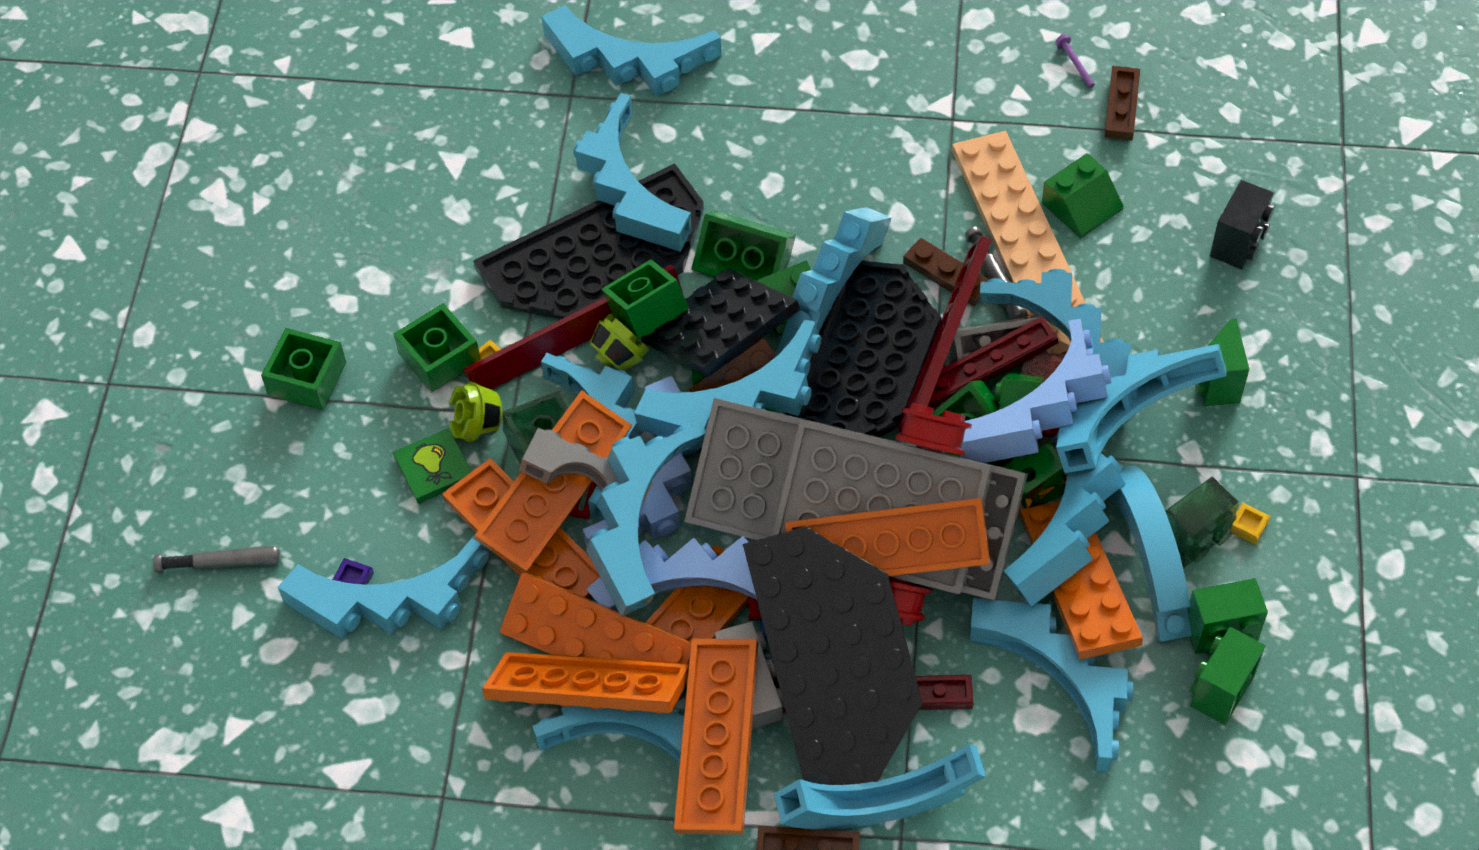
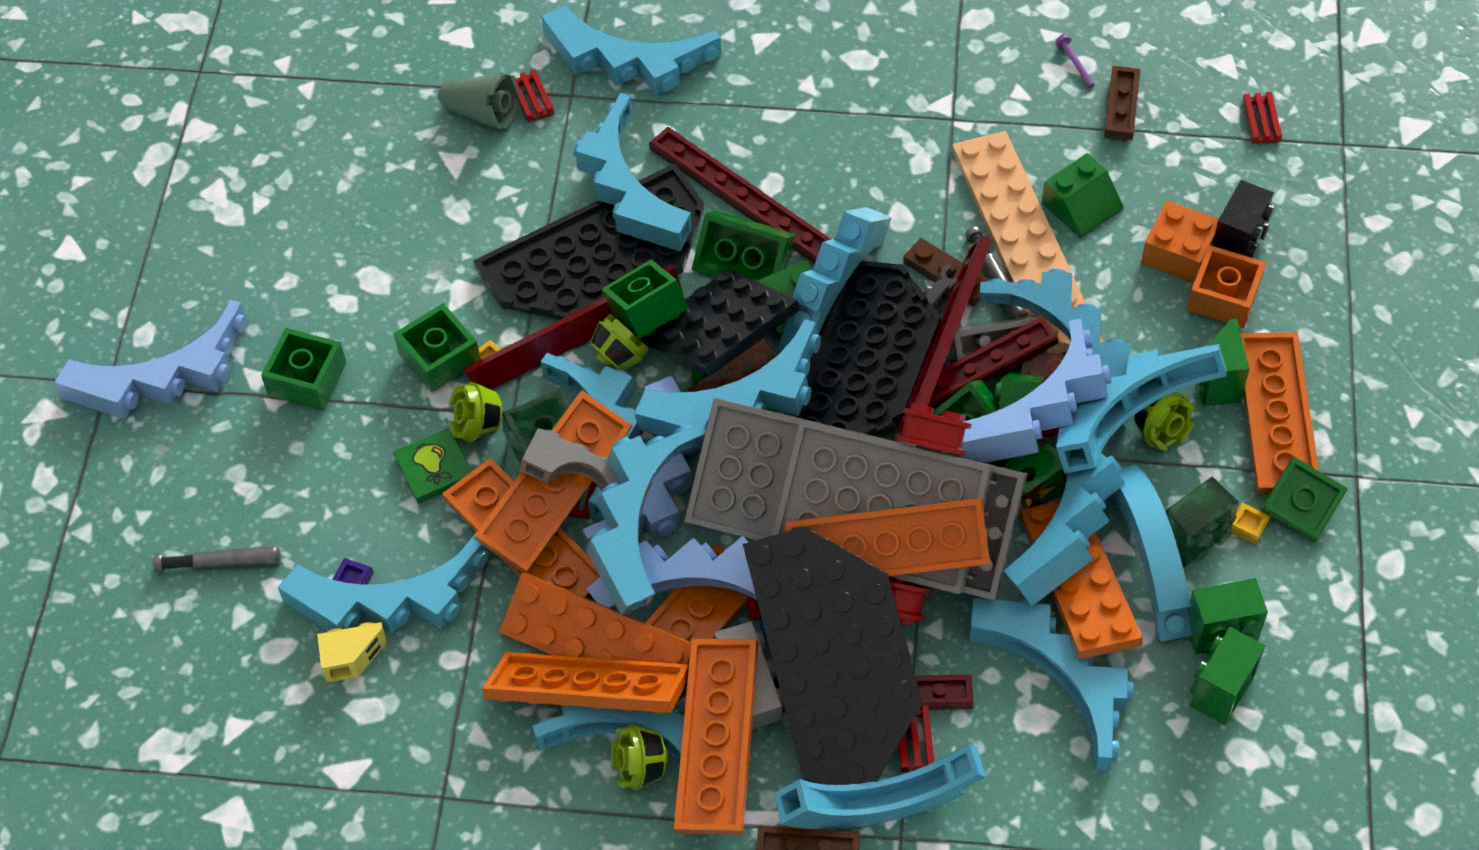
none -> light blue arch [54,300,247,419]
none -> light yellow slope [317,622,387,683]
none -> sand green cone [438,73,519,129]
none -> red tile [513,69,554,122]
none -> lime cone [611,724,668,791]
none -> dark red tile [649,127,832,264]
none -> red tile [899,705,934,772]
none -> dark grey plate [923,264,959,312]
none -> lime cone [1134,392,1196,451]
none -> orange brick [1141,200,1219,283]
none -> orange brick [1187,245,1266,328]
none -> orange plate [1240,332,1319,494]
none -> red tile [1242,92,1282,144]
none -> green tile [1260,456,1348,543]

